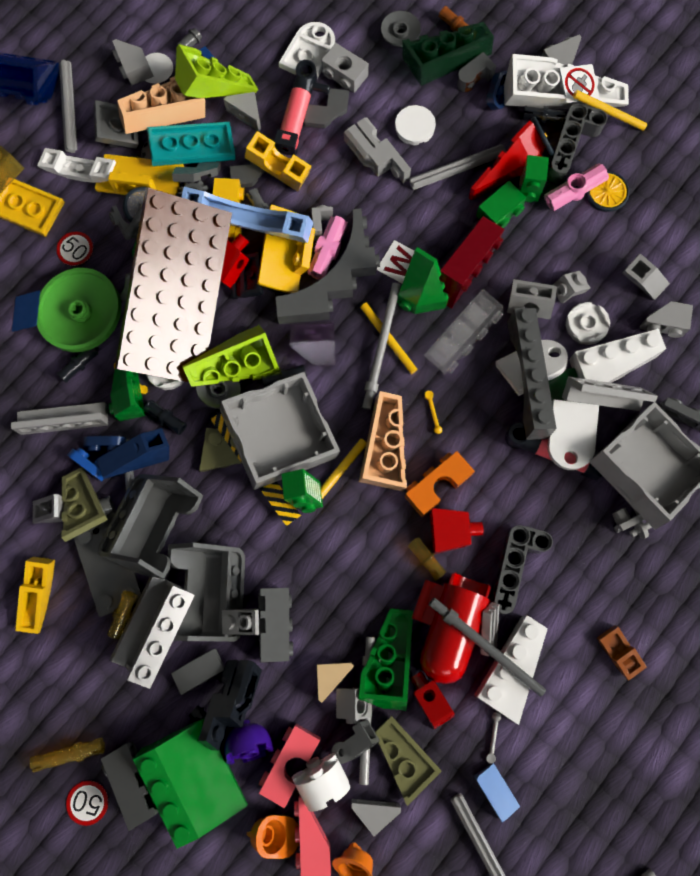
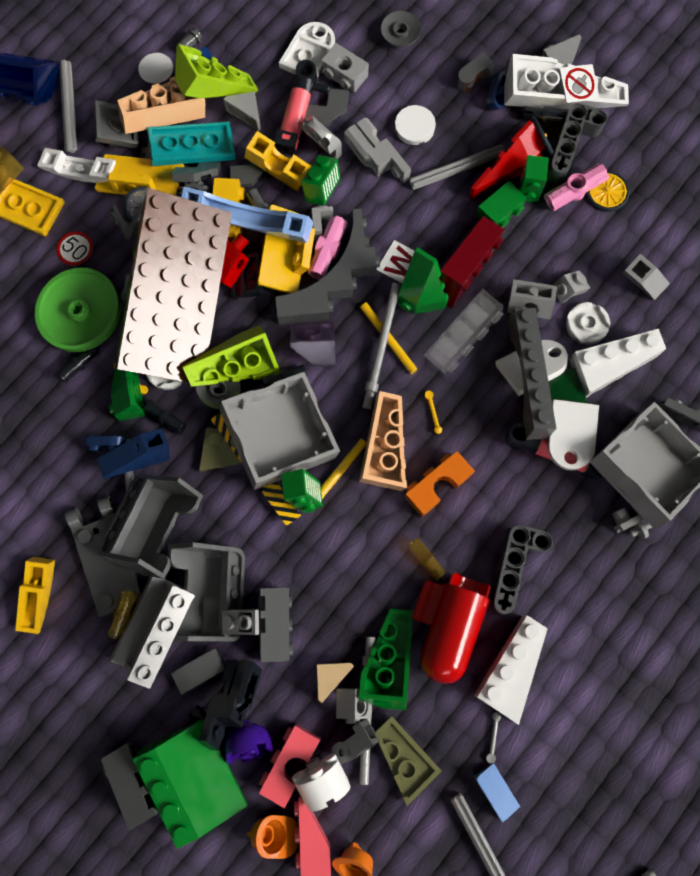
light grey fence [11,402,108,435] -> none
blue sticker [12,290,40,332] -> none
clear yellow pin [30,737,105,773] -> none
light grey slope [32,494,64,524] -> none
olive wing [61,467,108,542] -> none
sticker [66,781,108,826] -> none
blue plate [67,447,104,481] -> none
light grey slope [112,39,154,85] -> none
light grey slope [351,799,401,836] -> none
clear green wedge [402,22,494,86] -> none
red torso [410,671,455,729] -> none
dark grey bar [428,597,546,697] -> none
red torso [430,508,484,554] -> none
dark orange pin [438,6,477,42] -> none
light grey tile [480,602,500,657] -> none
light grey fence [562,376,658,411] -> none
yellow bar [573,90,647,131] -> none
dark orange slope [596,625,647,681] -> none
light grey slope [640,301,693,338] -> none
none -> light grey slope [301,115,342,159]
none -> green brick [302,155,341,206]

